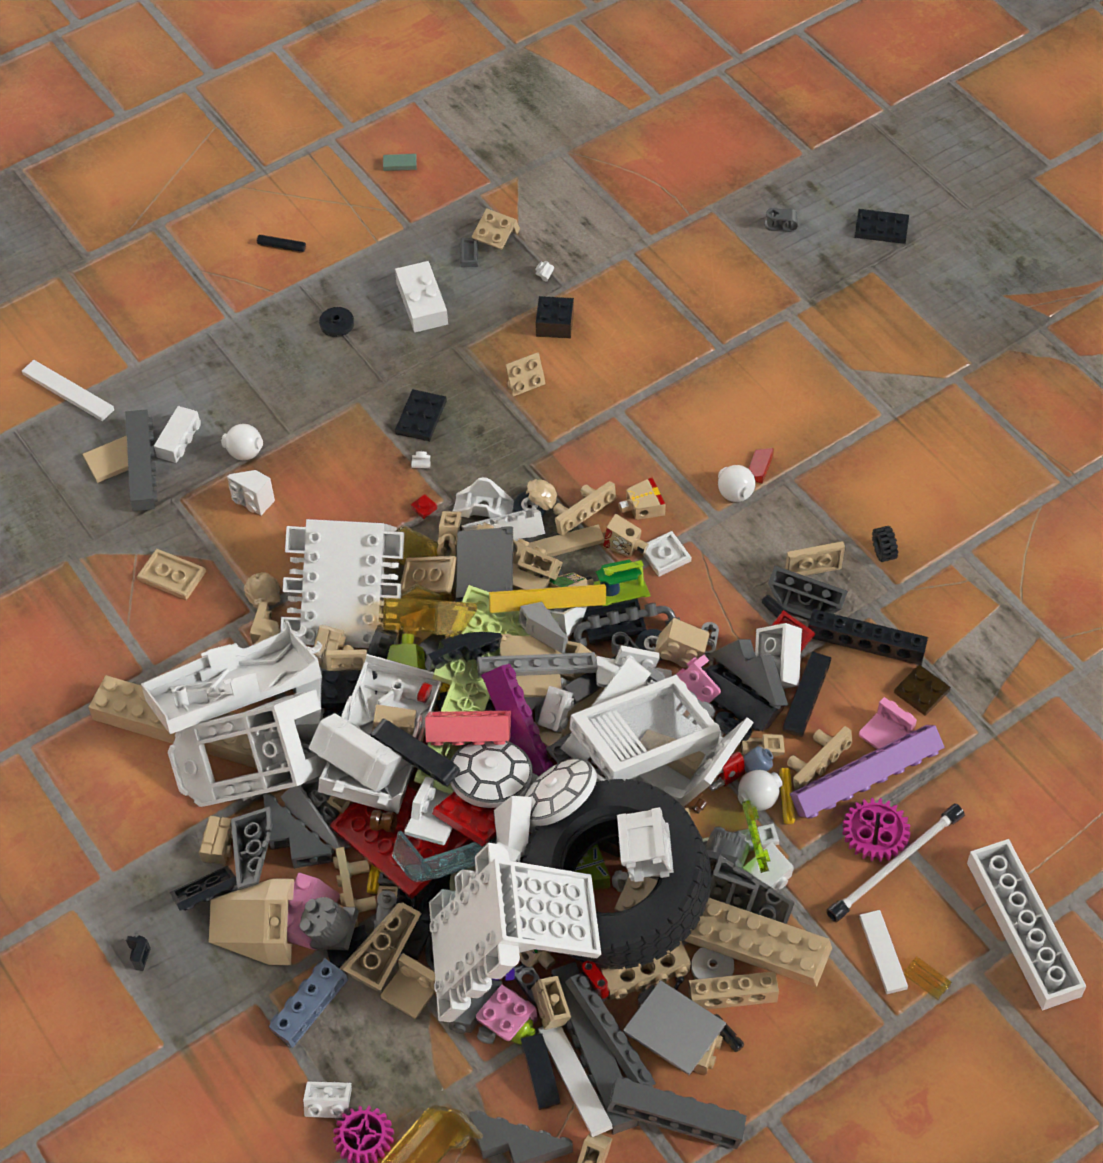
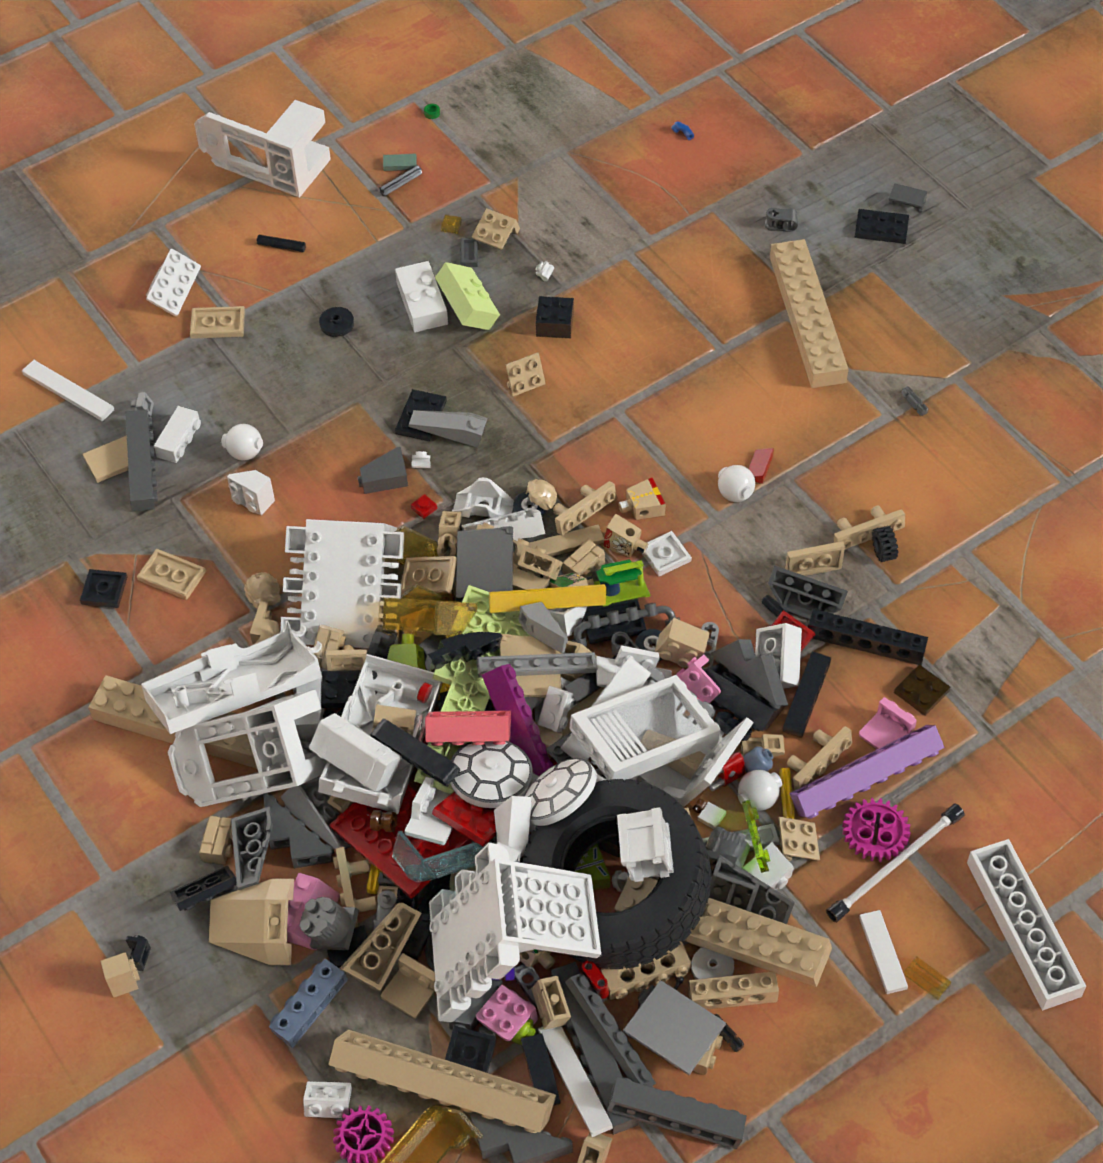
none -> black plate [80,569,128,608]
none -> tan brick [101,952,140,997]
none -> light grey tile [130,392,154,417]
none -> white bracket [146,249,201,317]
none -> tan tile [190,306,245,338]
none -> white bracket [194,100,331,198]
none -> tan brick [329,1029,556,1133]
none -> dark grey slope [357,446,408,494]
none -> axle [379,166,422,196]
none -> light grey wedge [409,410,488,448]
none -> green tile [424,104,440,119]
none -> yellowish green brick [435,262,500,330]
none -> clear yellow plate [441,215,462,234]
none -> black plate [445,1025,497,1073]
none -> tan brick [562,540,605,577]
none -> blue arm [671,121,694,140]
none -> white tile [698,802,726,829]
none -> tan brick [770,239,848,388]
none -> tan hinge [777,816,820,861]
none -> tan plate [834,505,905,549]
none -> dark grey hinge [889,183,927,212]
none -> dark grey axle [901,386,929,416]

